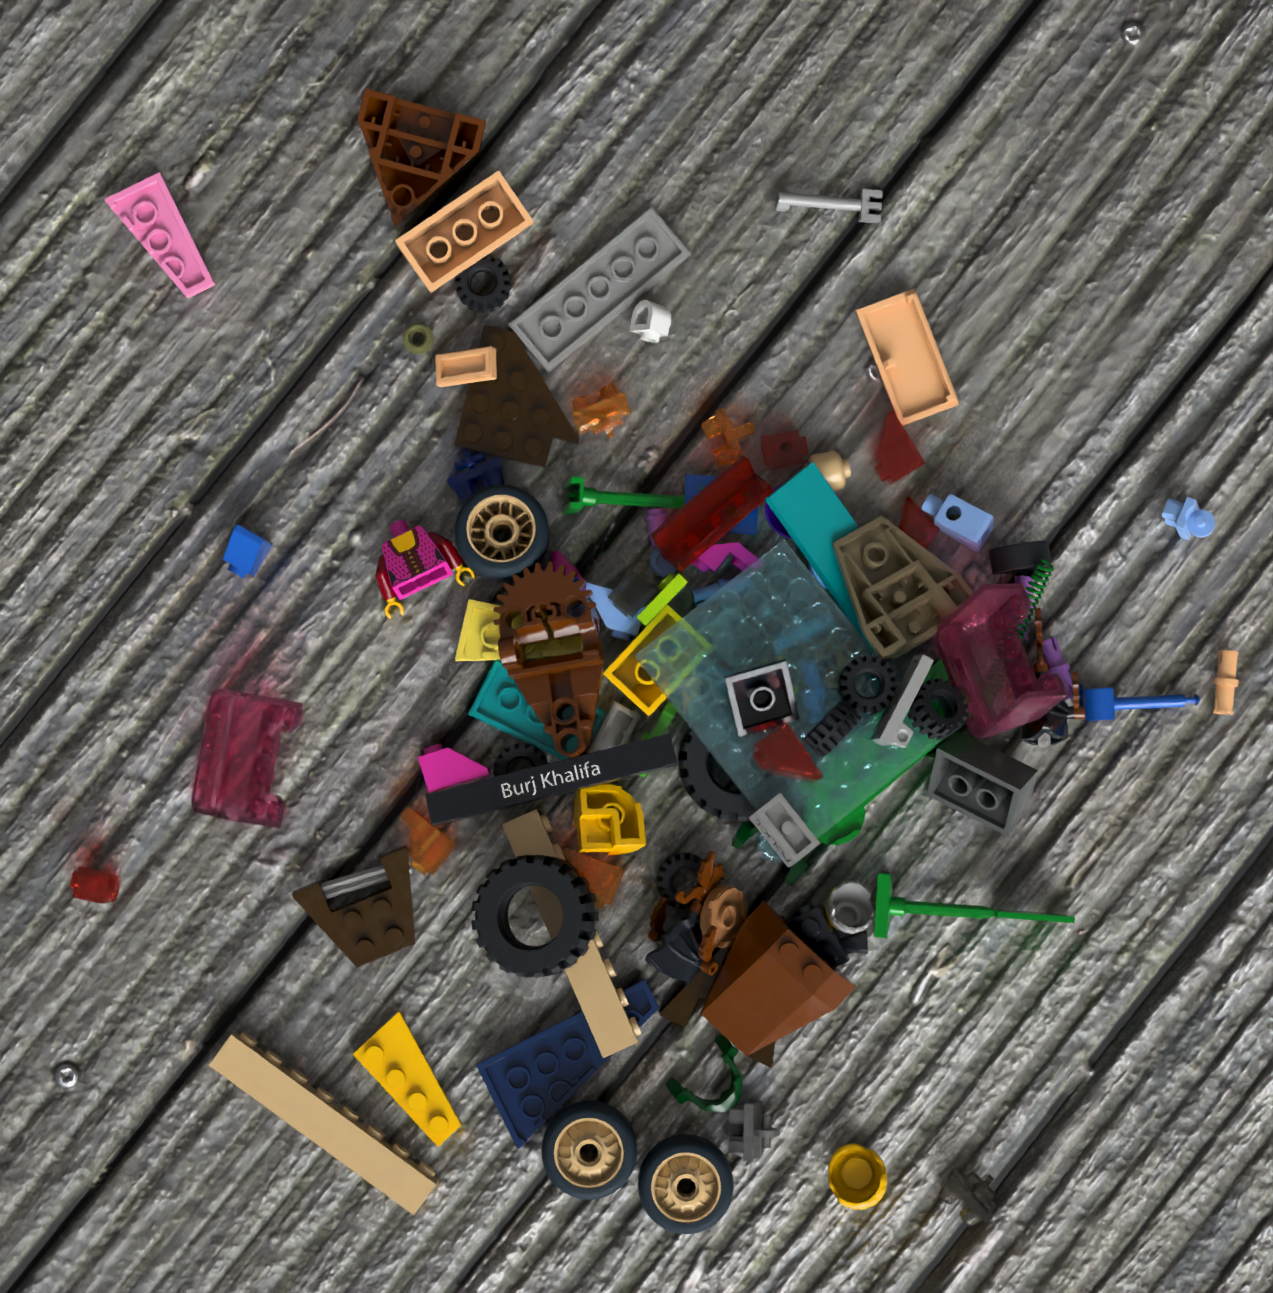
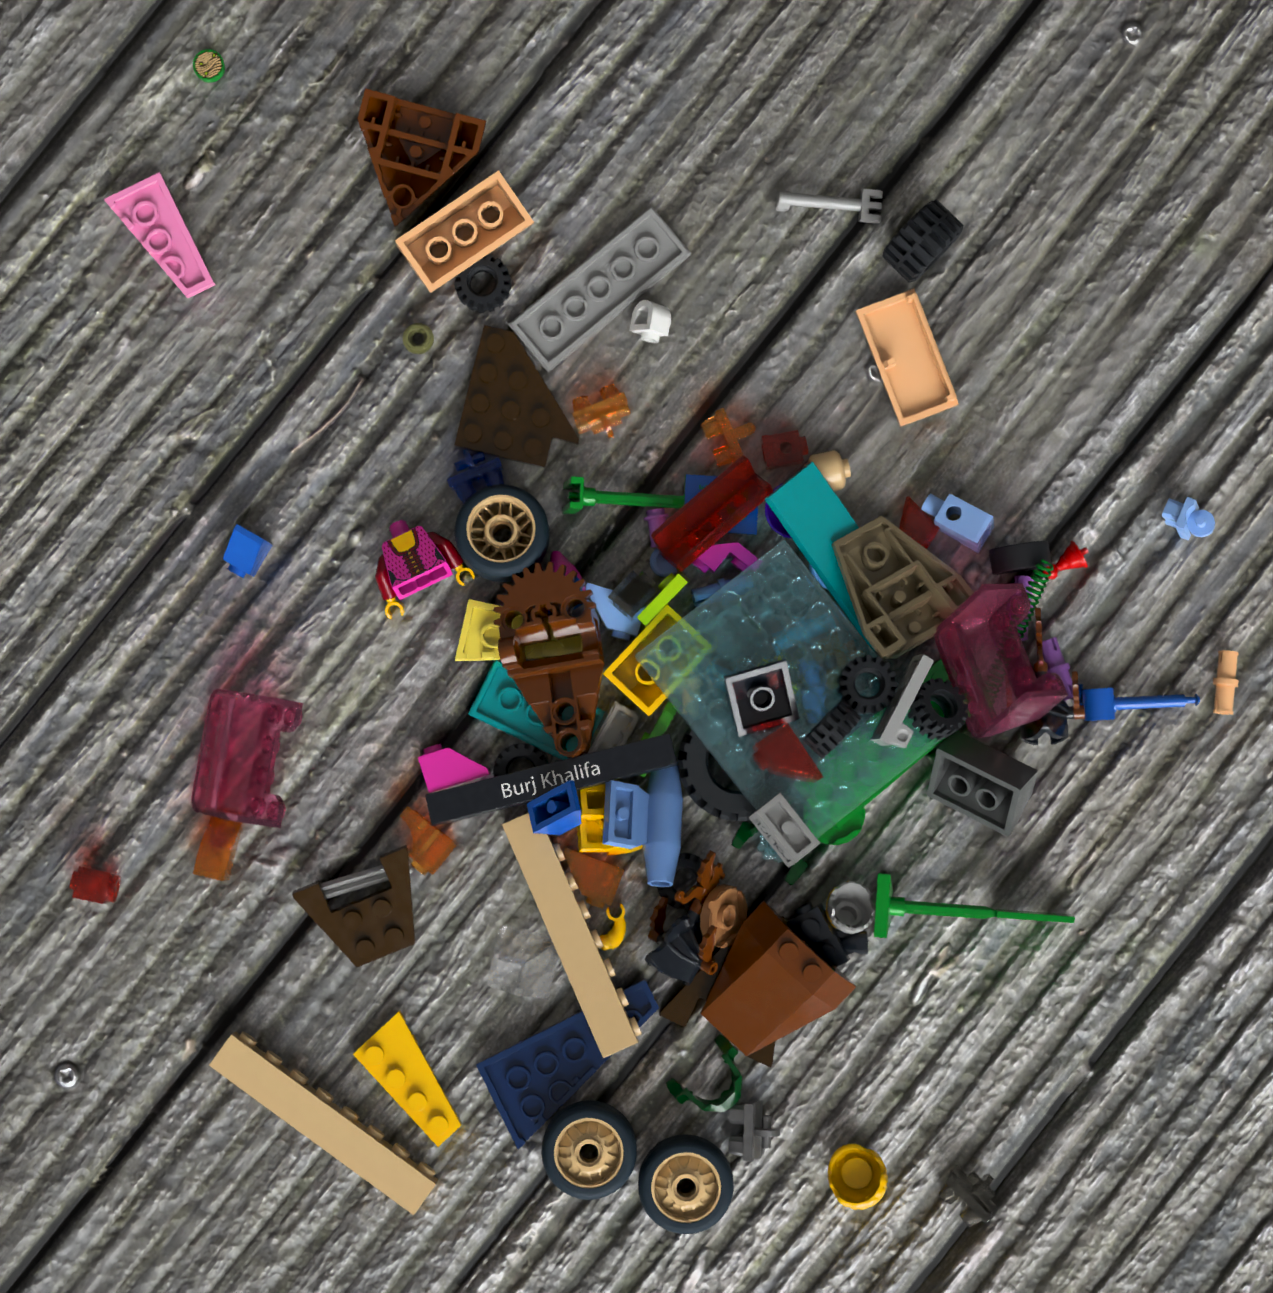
light nougat tile [435,346,497,387] -> none
black tyre [471,855,599,978] -> none
clear red slope [874,410,925,486] -> none
none -> tile [193,49,225,83]
none -> clear orange slope [193,812,244,881]
none -> blue slope [527,780,582,835]
none -> yellow arm [600,903,626,951]
none -> medium blue plate [602,762,683,887]
none -> black tyre [882,199,964,283]
none -> red piece [1042,541,1089,580]

